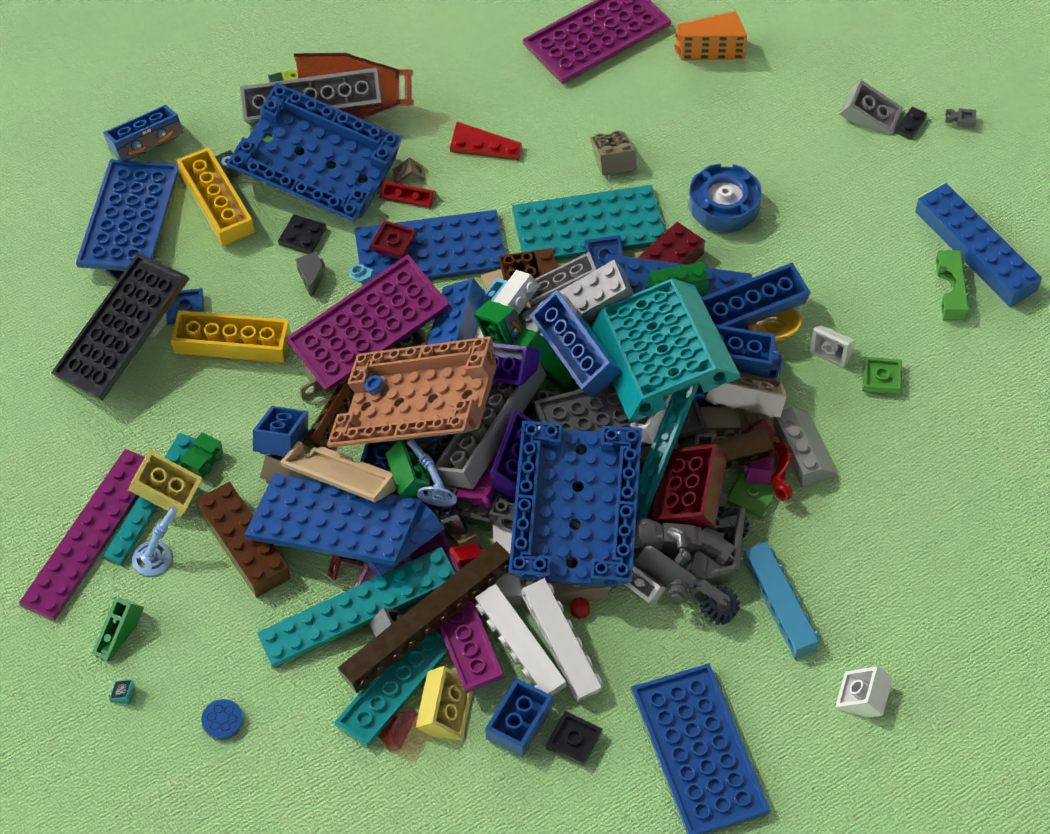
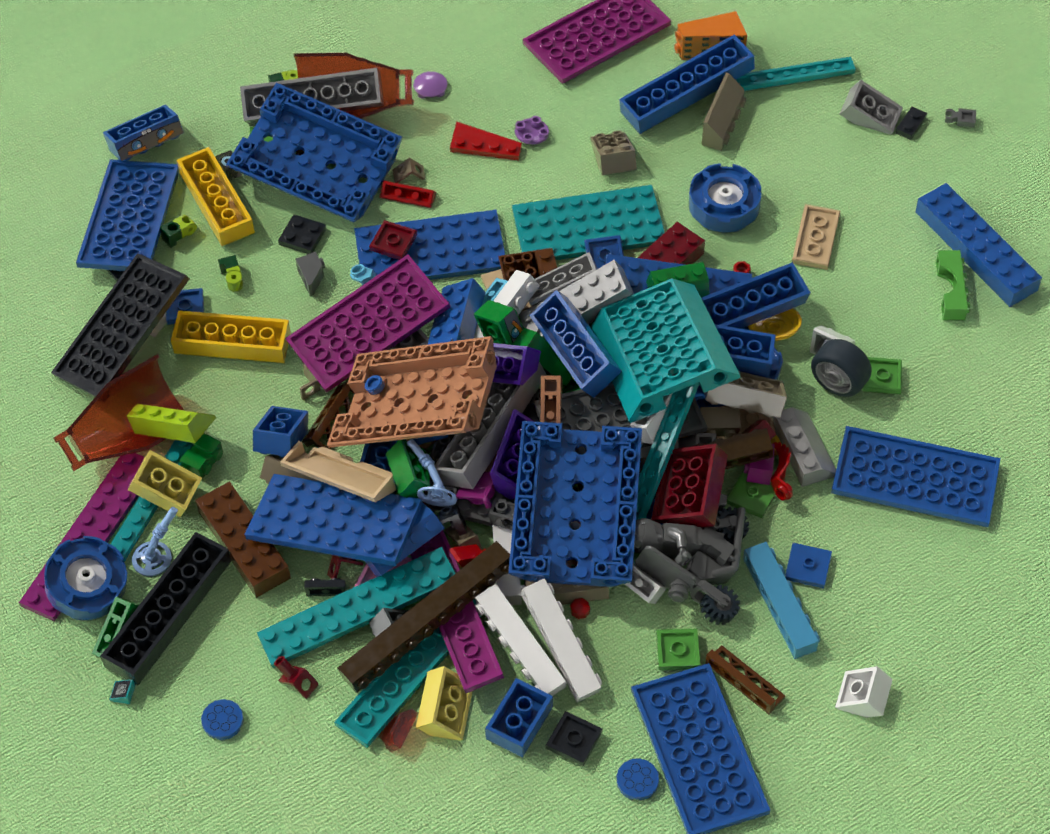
none -> blue piece [44,536,127,620]
none -> clear red windscreen [53,354,184,472]
none -> black brick [100,532,232,686]
none -> lime slope [127,404,216,443]
none -> leg [160,215,197,248]
none -> leg [218,255,243,292]
none -> dark red bracket [274,656,318,699]
none -> black plate [304,578,347,597]
none -> medium lavender dish [413,71,447,99]
none -> medium lavender dish [515,116,549,145]
none -> nougat slope [540,376,562,423]
none -> blue tile [616,758,659,800]
none -> blue brick [619,34,755,134]
none -> bright green plate [656,629,700,670]
none -> dark tan slope [702,73,746,151]
none -> reddish brown fence [705,645,785,715]
none -> red tile [733,261,751,274]
none -> teal plate [736,57,856,91]
none -> blue plate [785,543,832,589]
none -> tan tile [792,204,840,270]
none -> black wheel [811,339,872,397]
none -> blue plate [831,426,1001,527]

